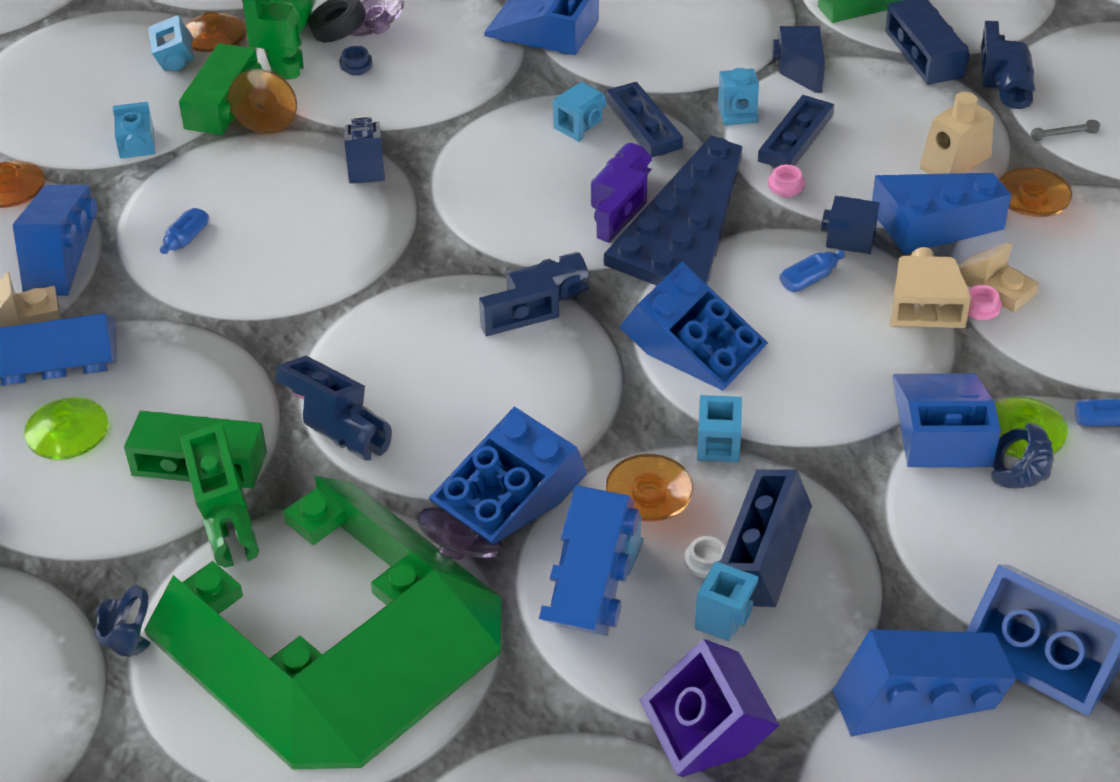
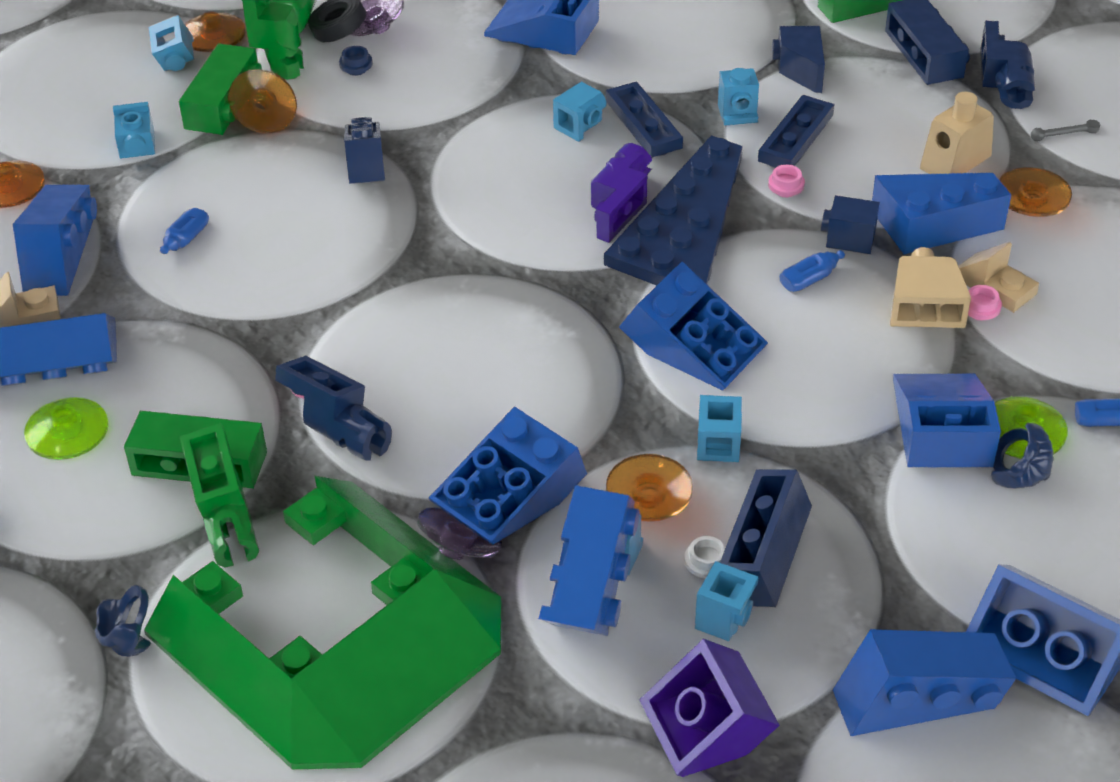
dark blue plate [479,252,589,337] -> none

